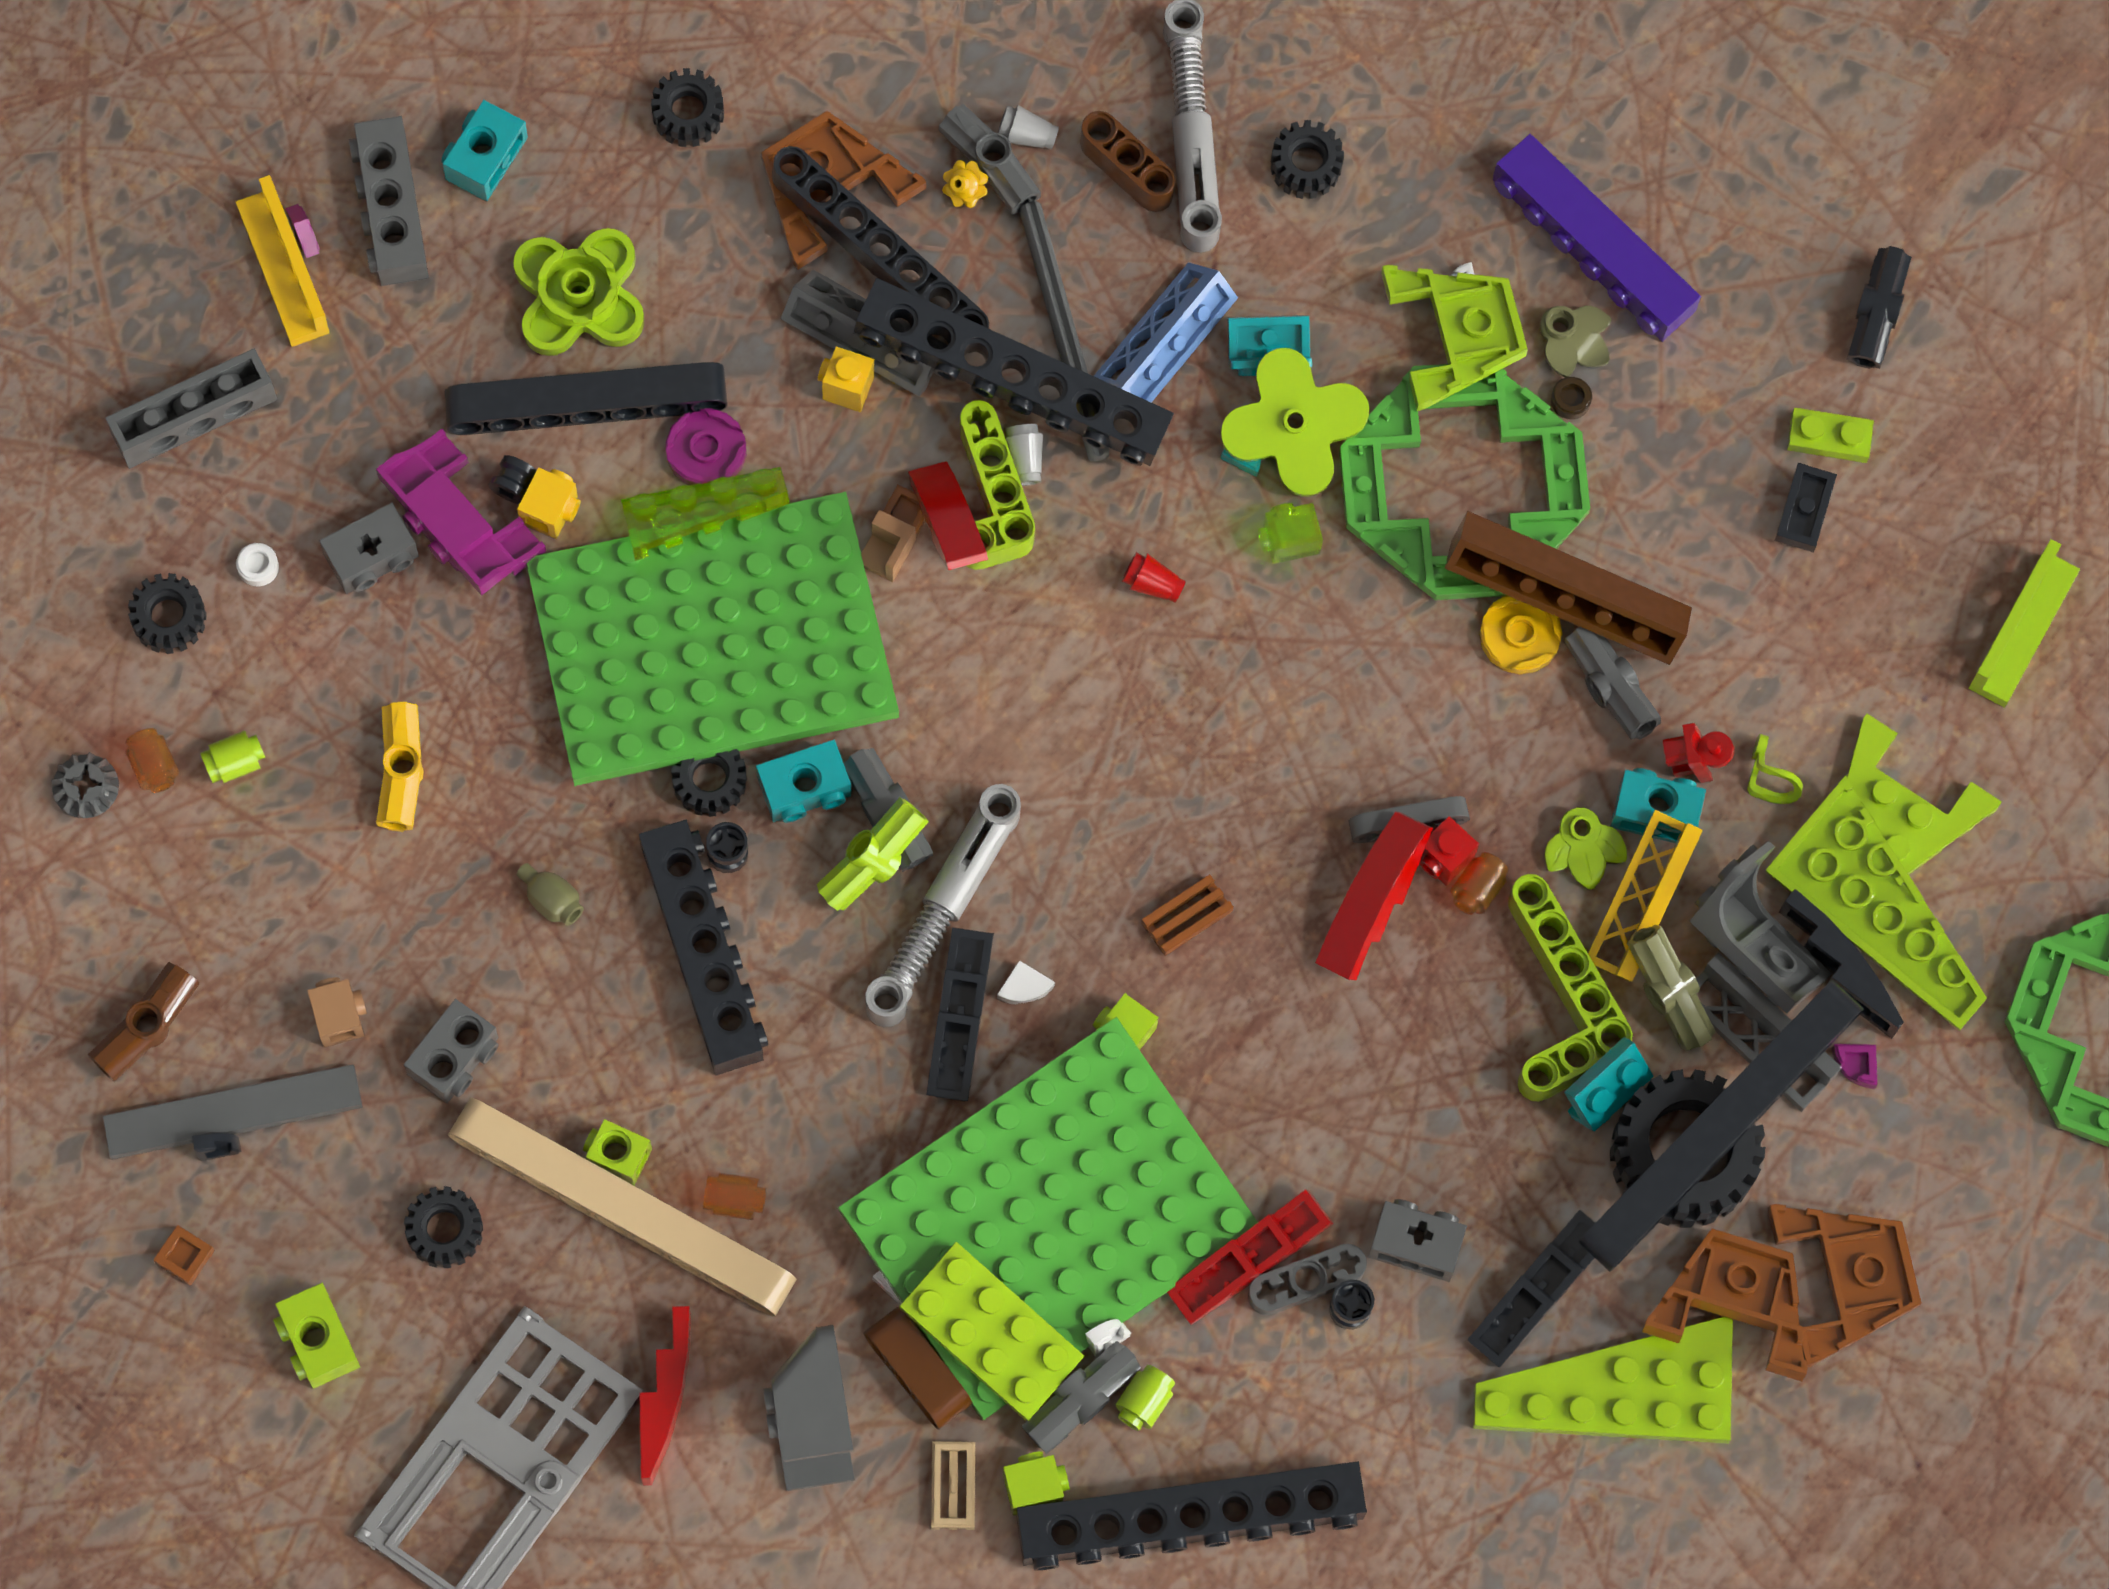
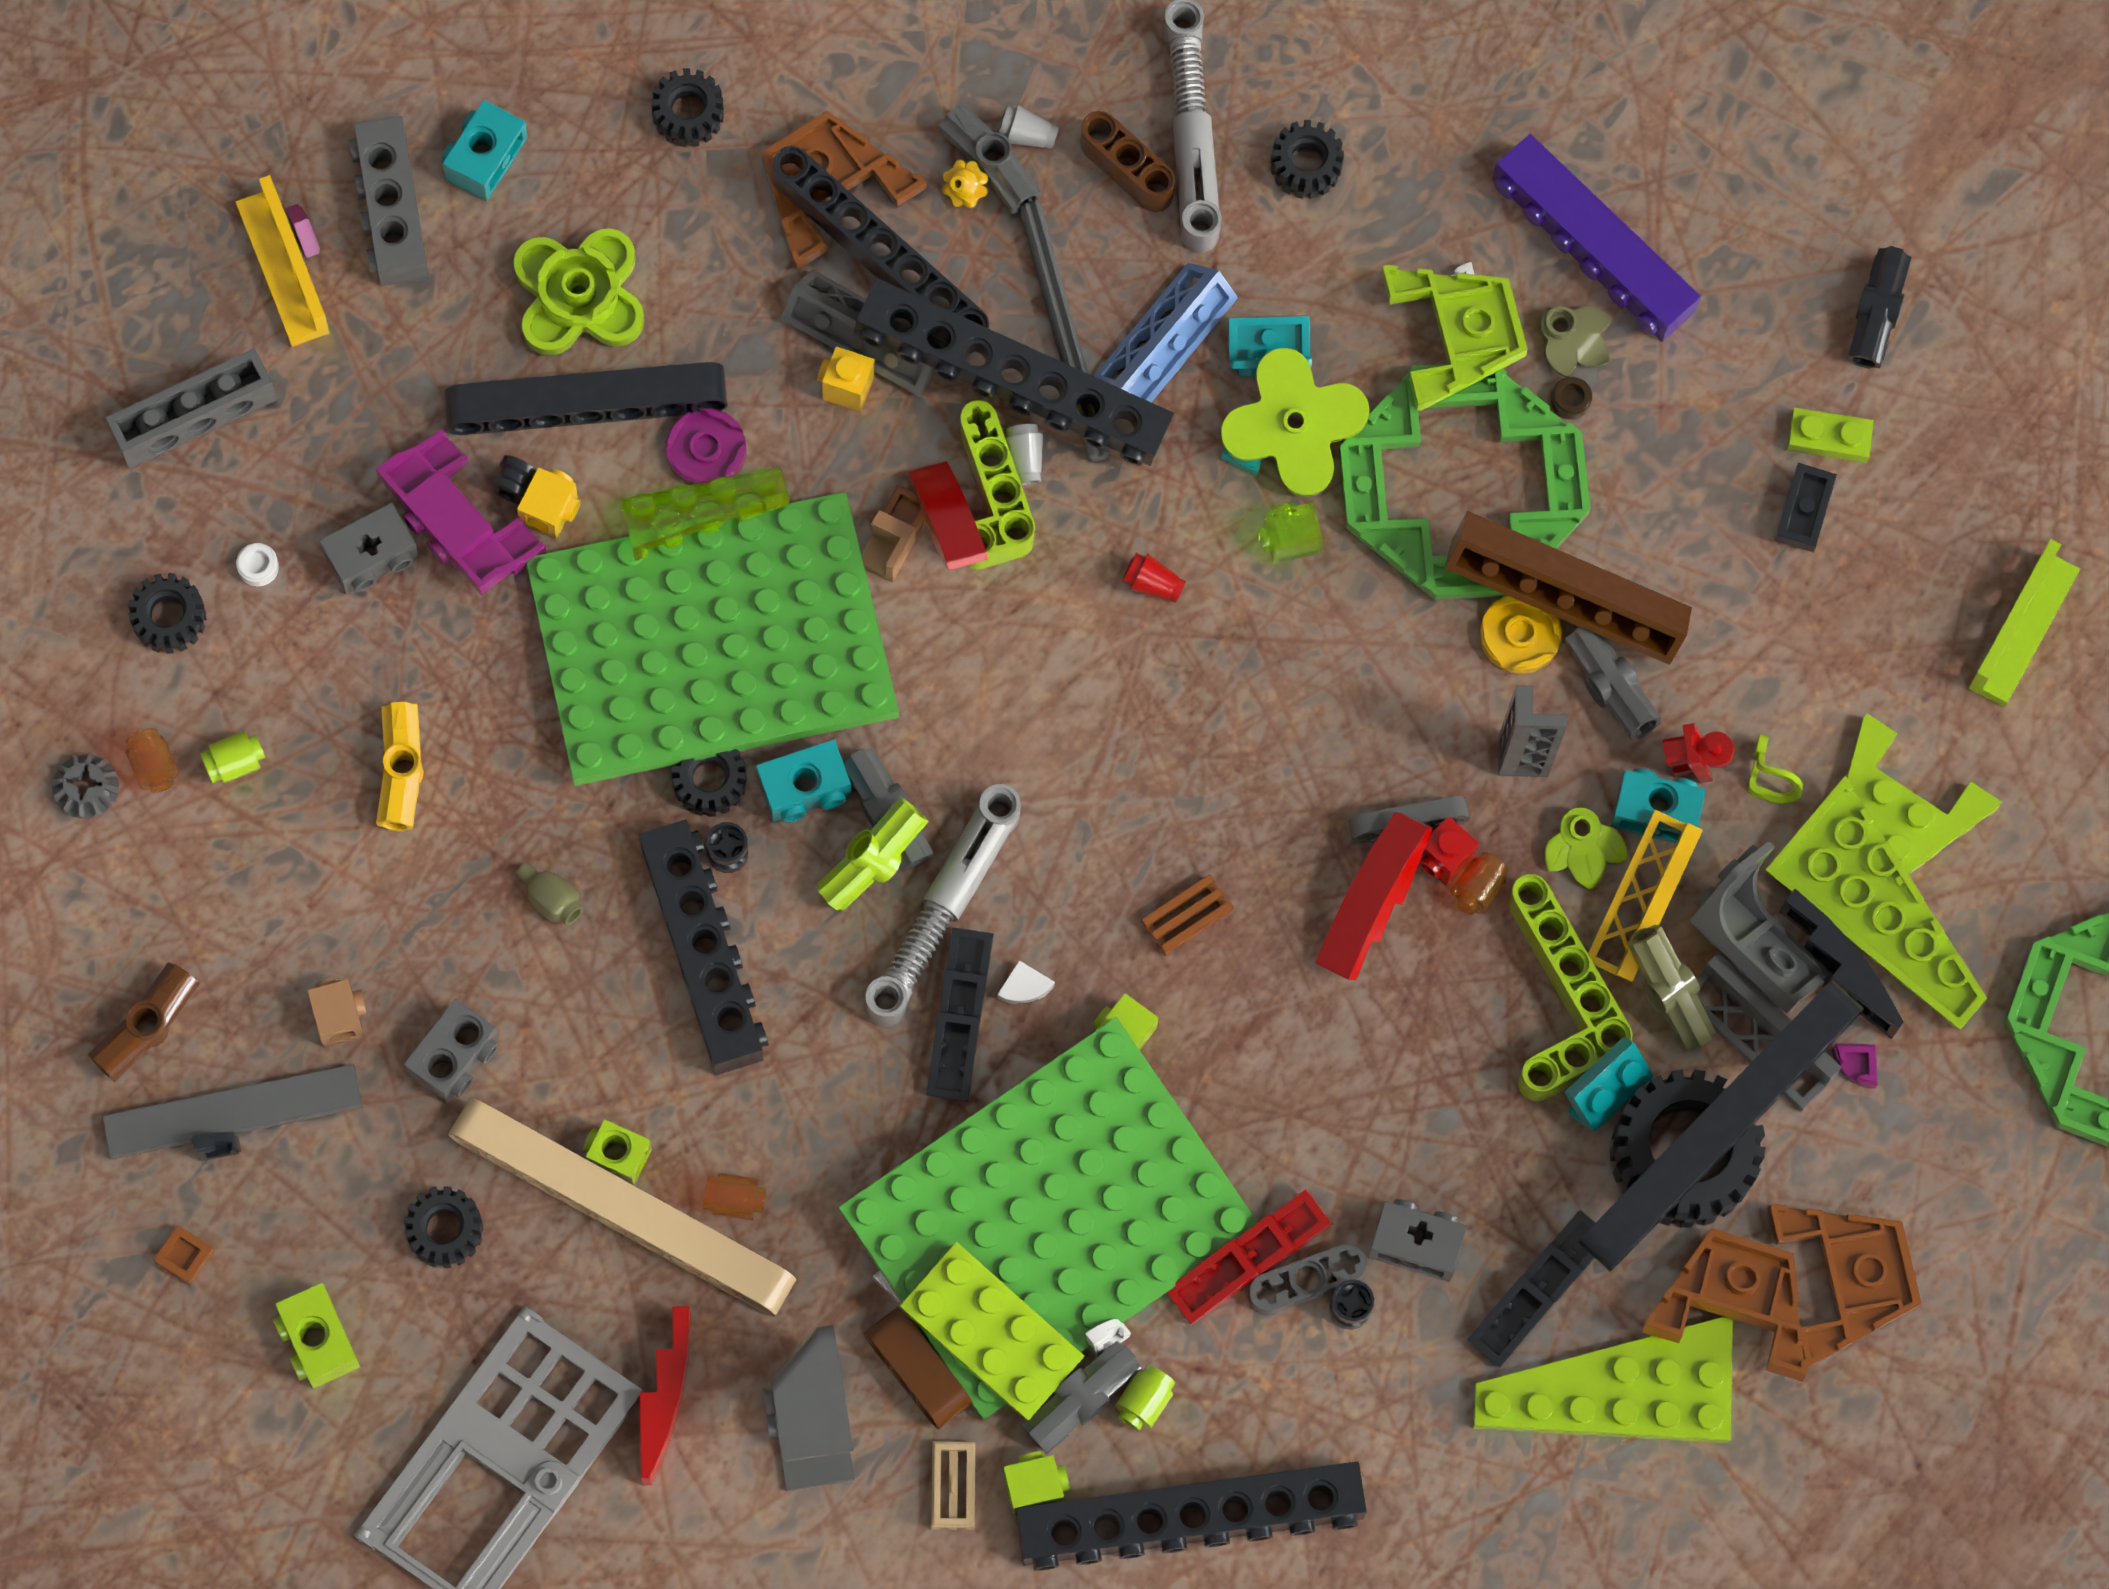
none -> dark grey fence [1498,685,1567,777]

